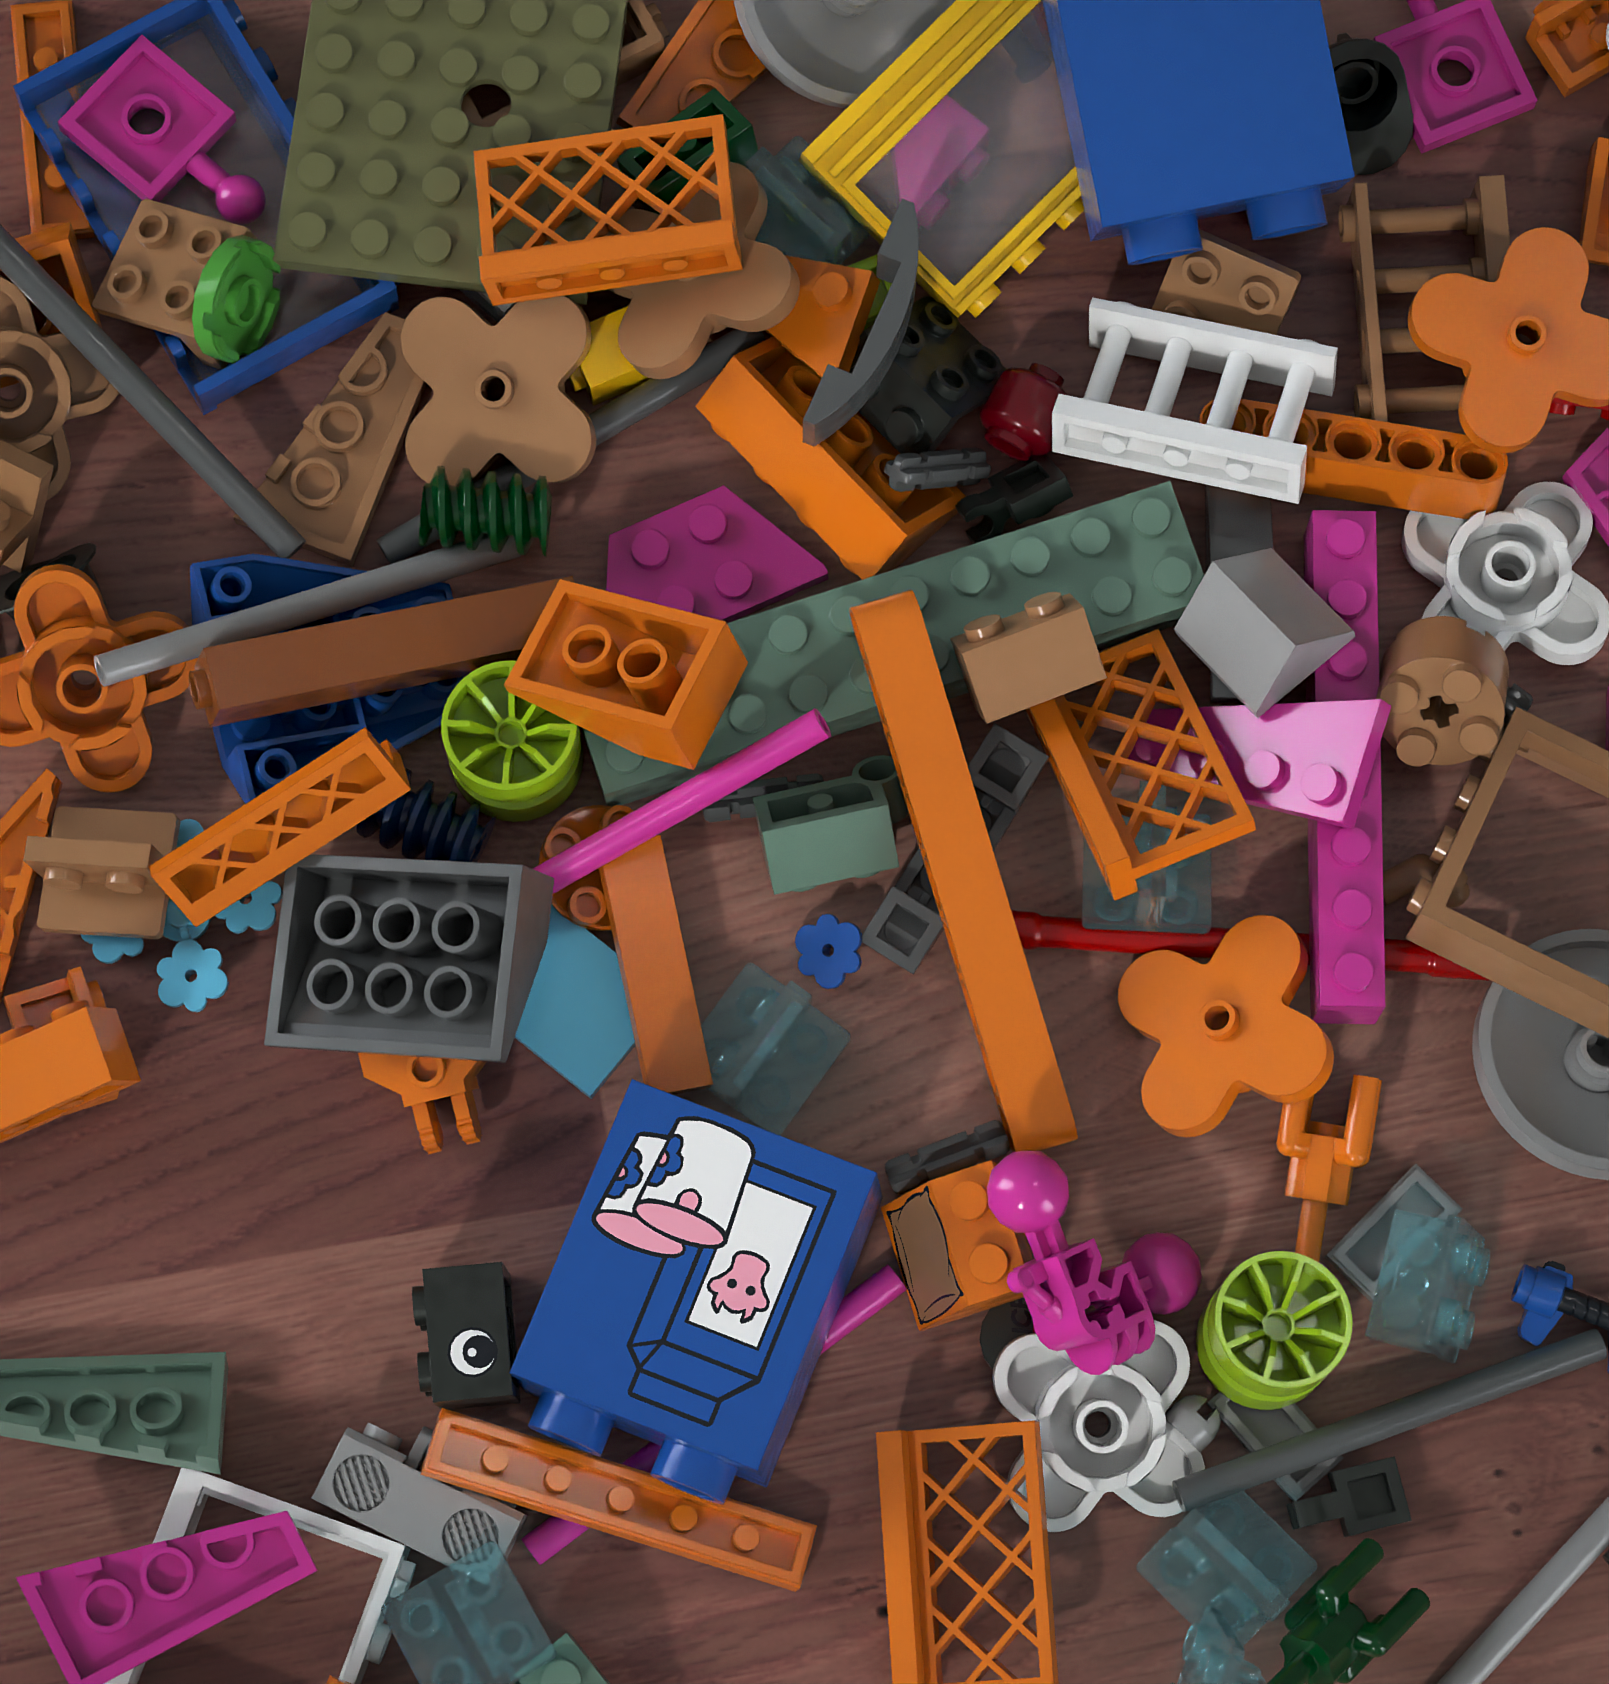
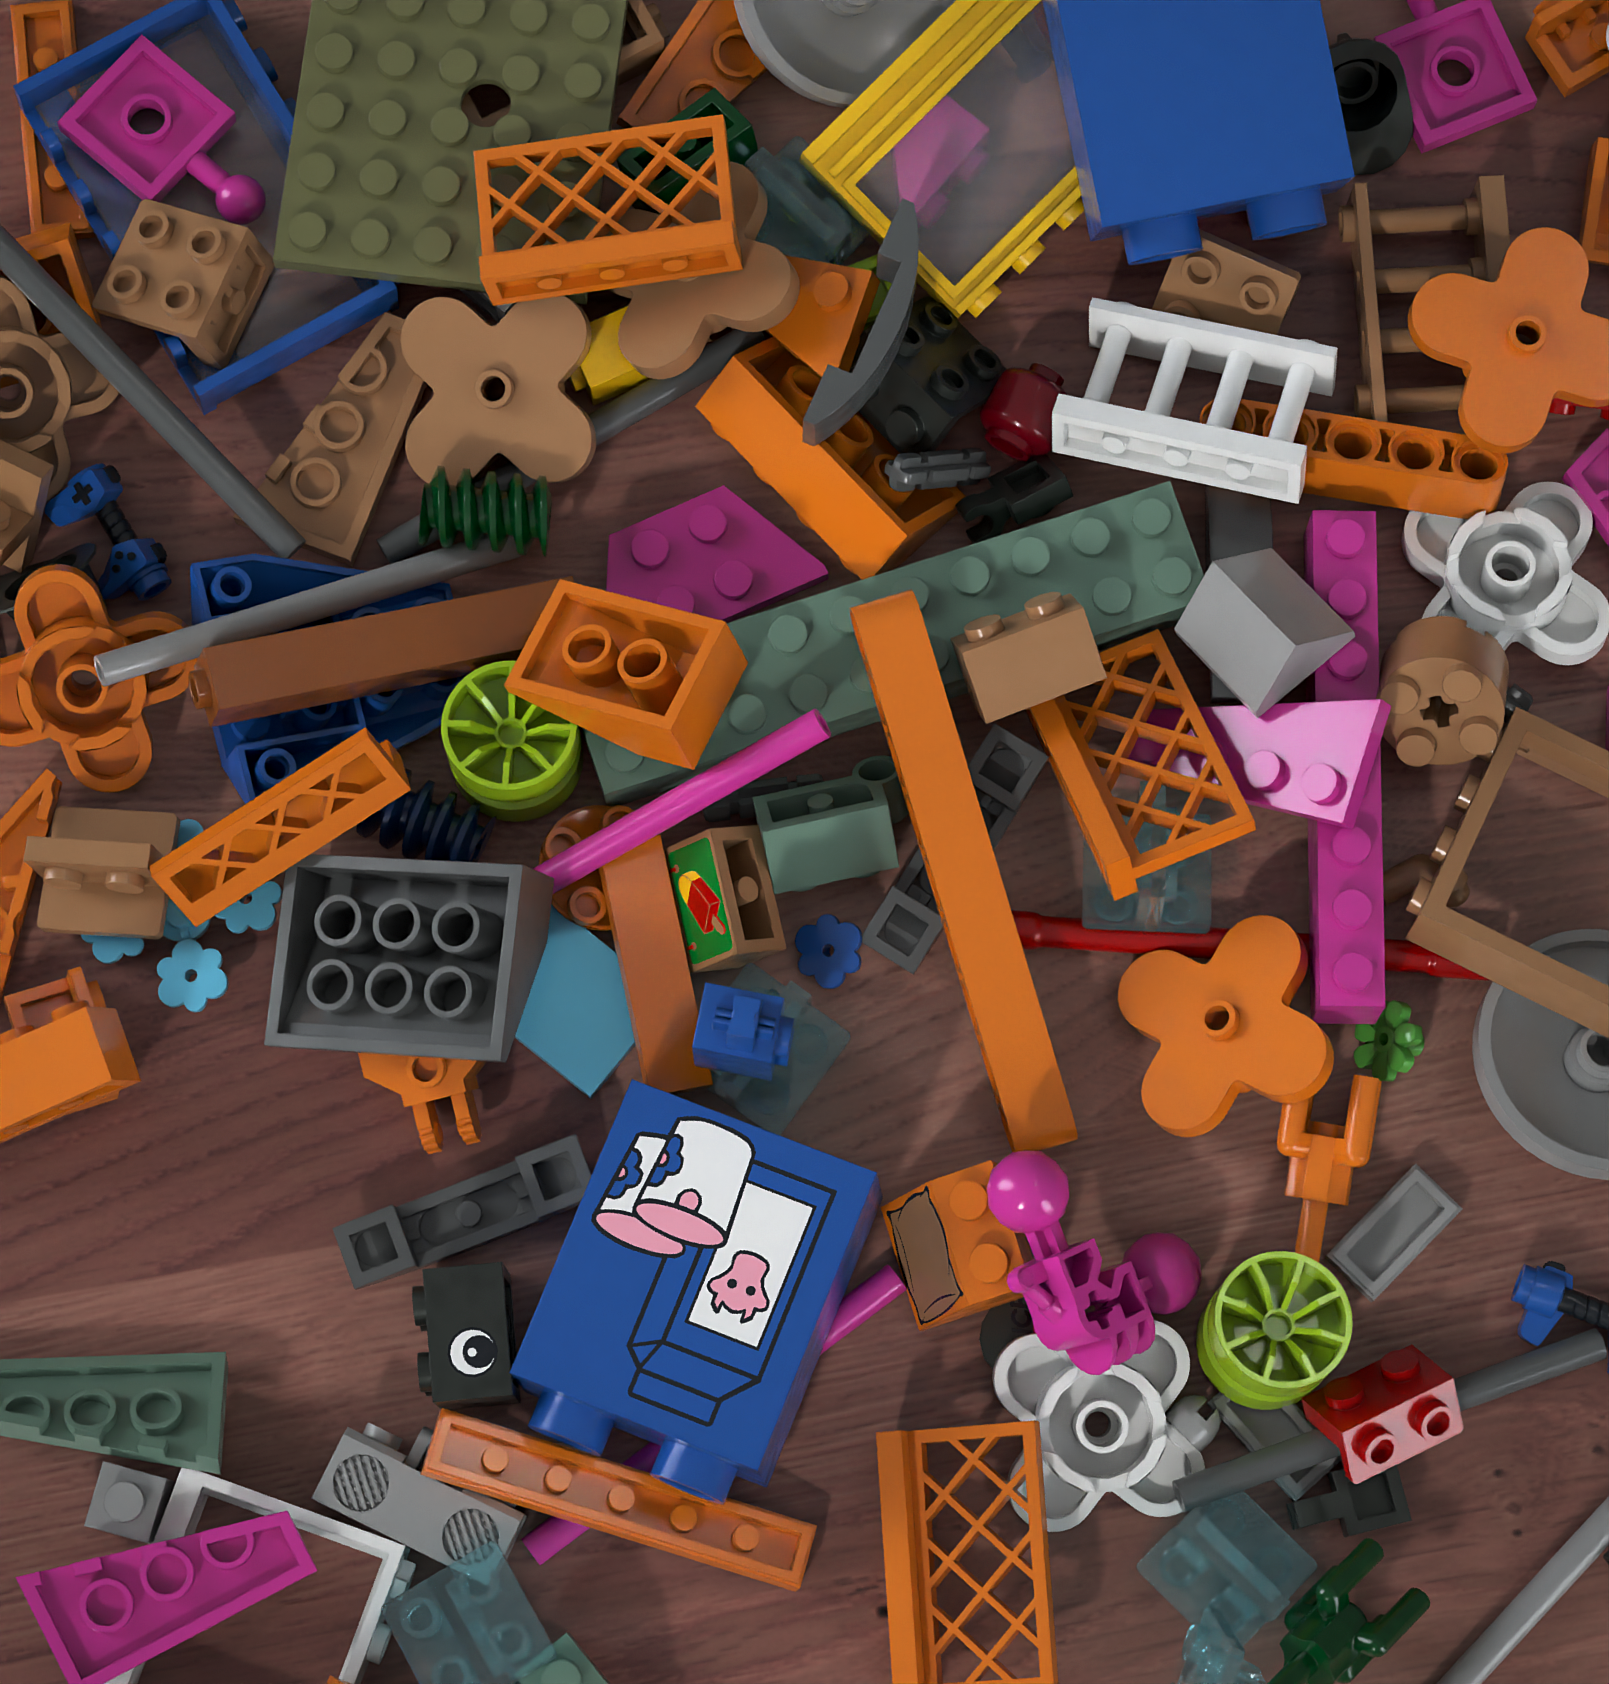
bright green tile [192,235,281,364] -> none
dark grey axle [885,1120,1010,1194] -> none
clear light blue bracket [1365,1209,1490,1364] -> none
none -> blue piece [45,463,172,601]
none -> light grey brick [84,1461,176,1544]
none -> dark grey slope [332,1134,592,1290]
none -> medium nougat brick [664,825,787,973]
none -> blue hinge [692,982,795,1081]
none -> red bracket [1301,1344,1463,1484]
none -> bright green plant [1354,1000,1424,1081]

